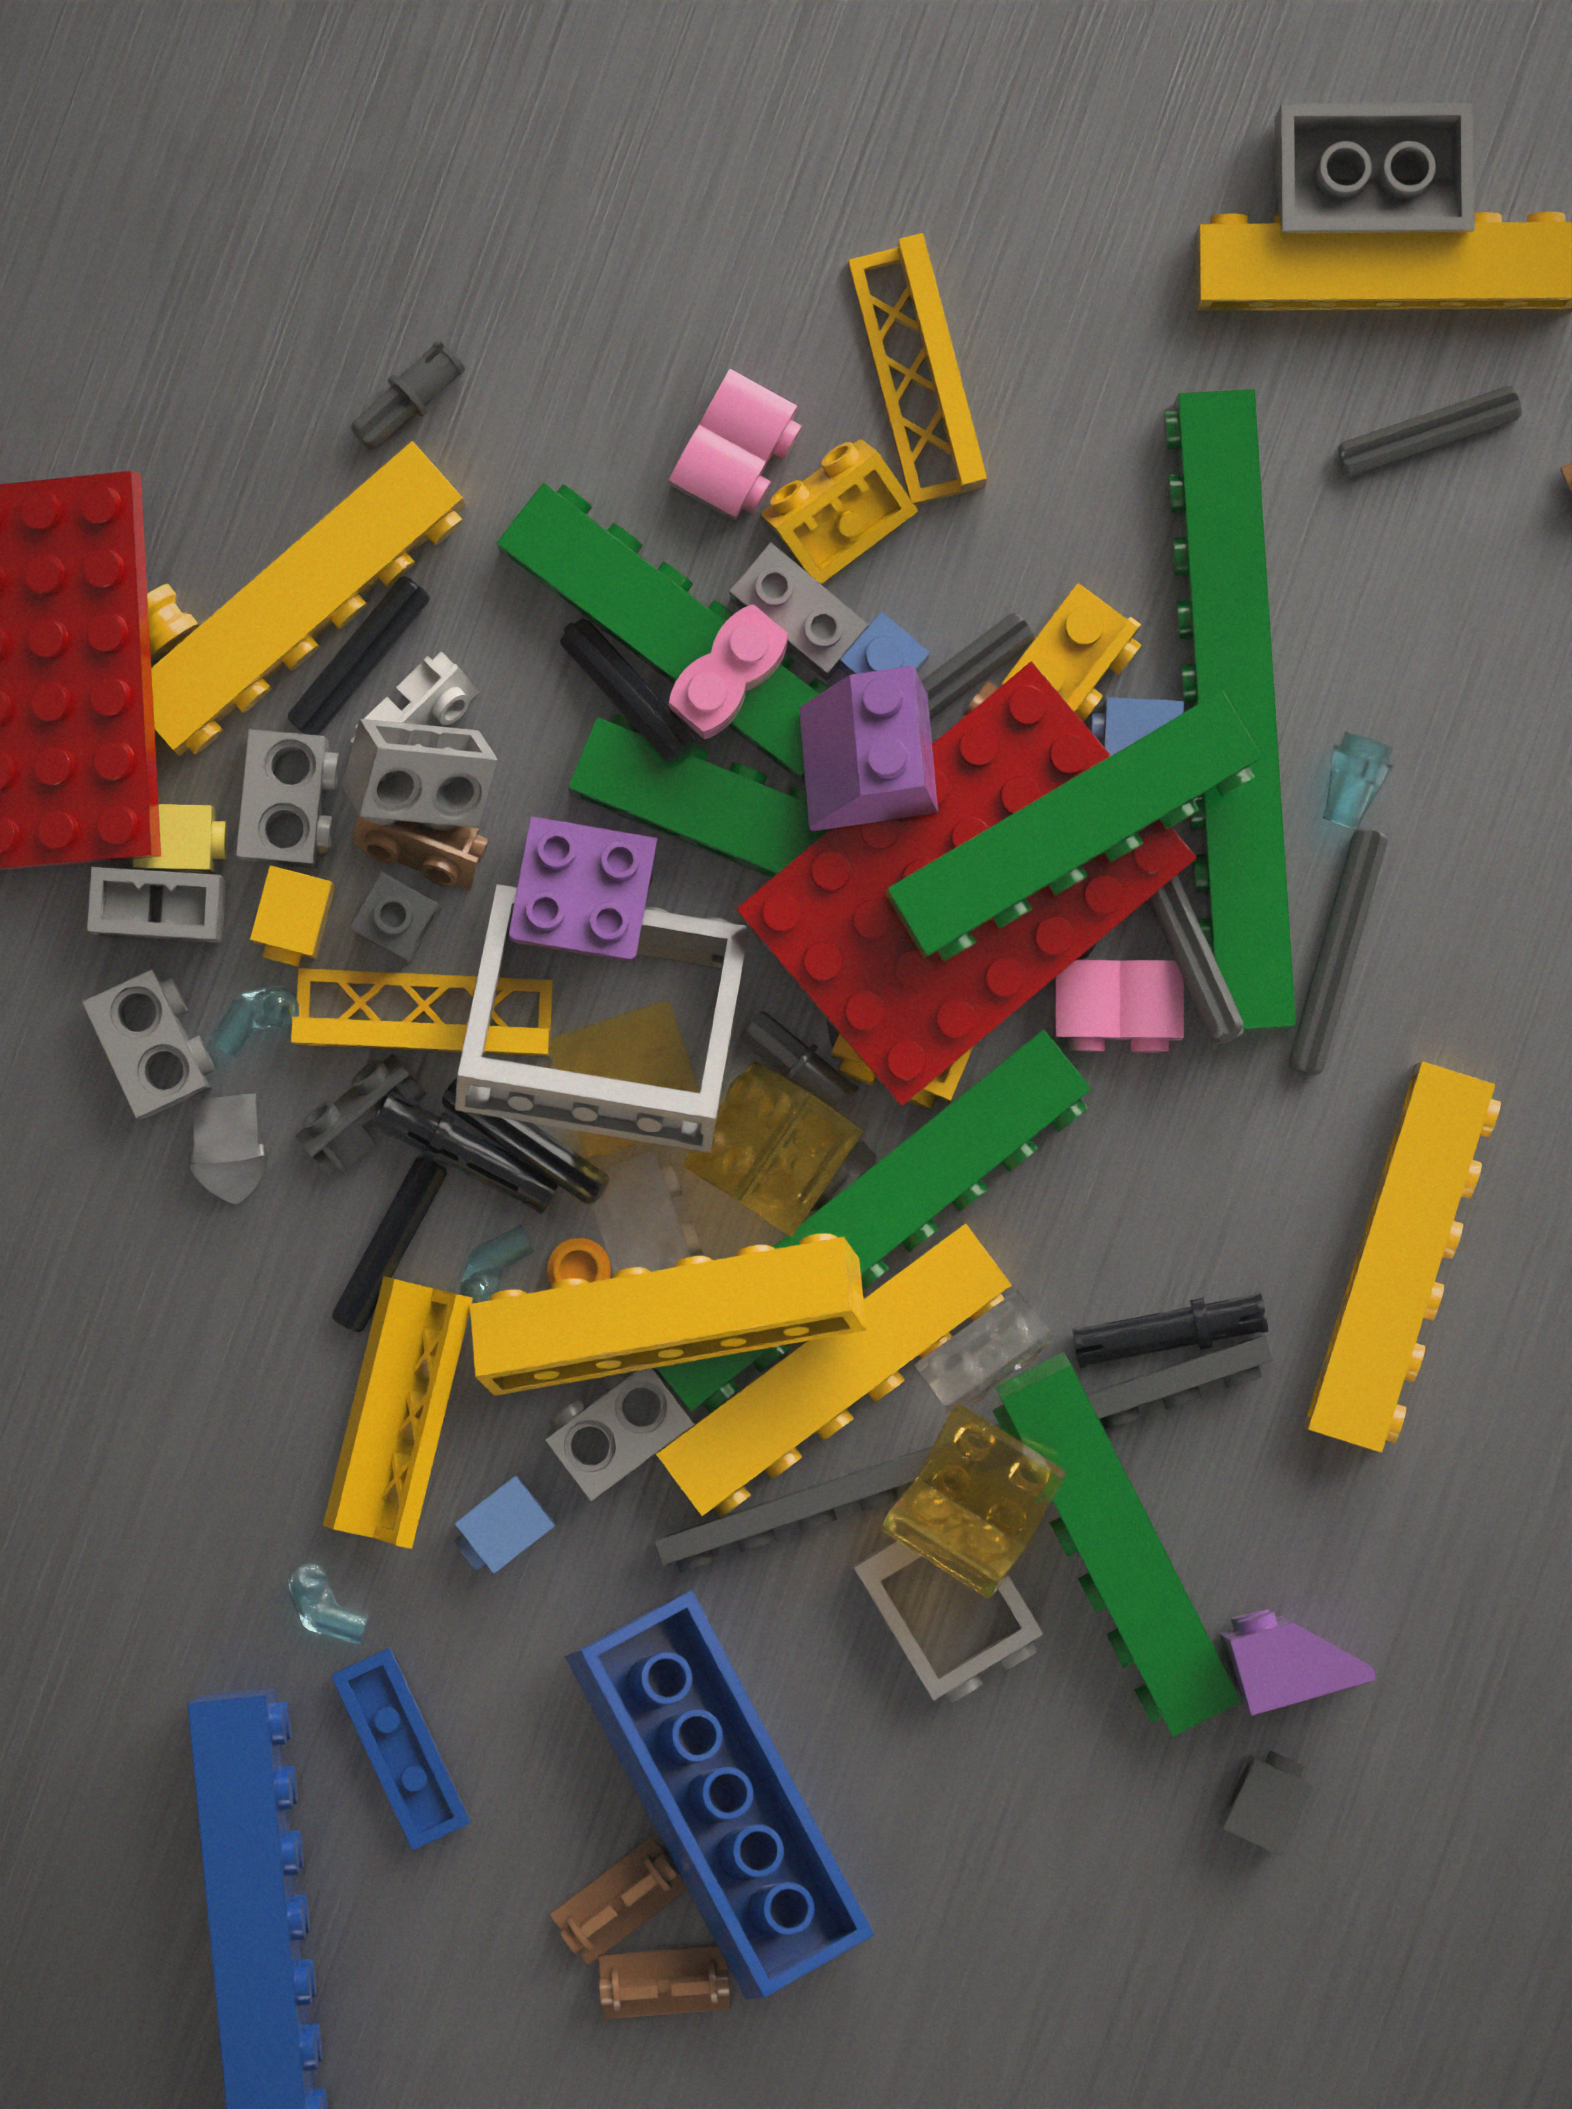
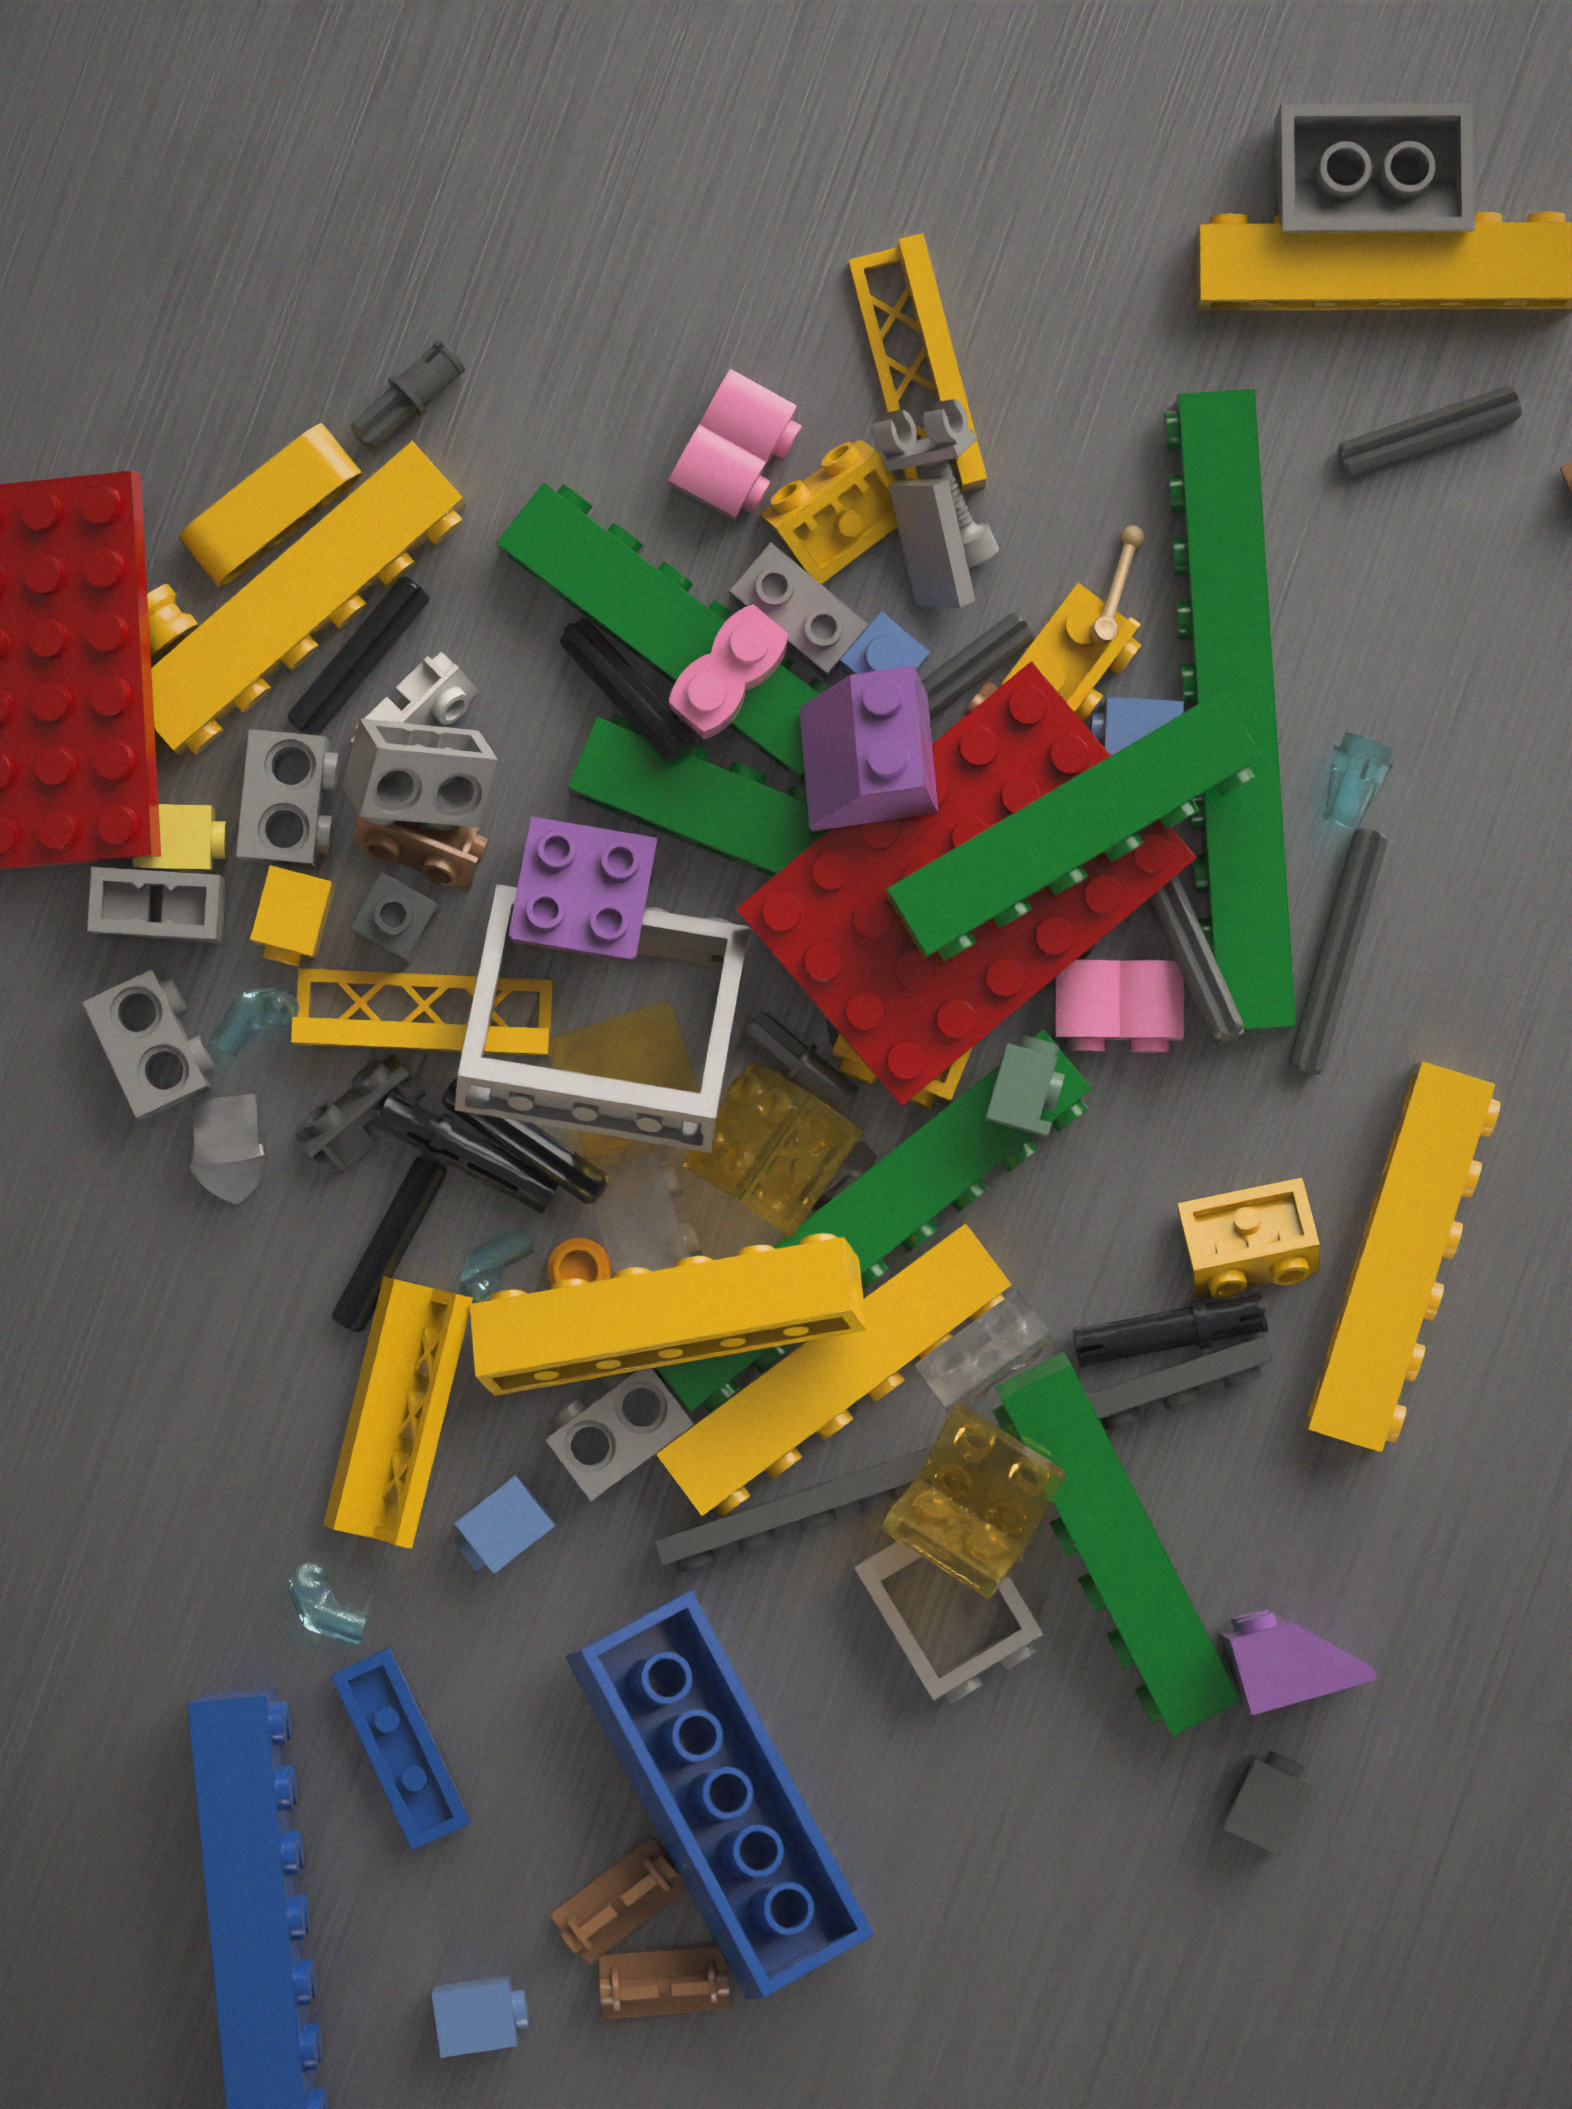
none -> yellow beam [179,423,362,588]
none -> medium blue brick [431,1975,530,2058]
none -> light grey bar [872,399,999,568]
none -> light grey tile [888,478,975,608]
none -> sand green brick [984,1035,1065,1138]
none -> tan hinge [1089,525,1145,644]
none -> yellow bracket [1177,1178,1320,1299]

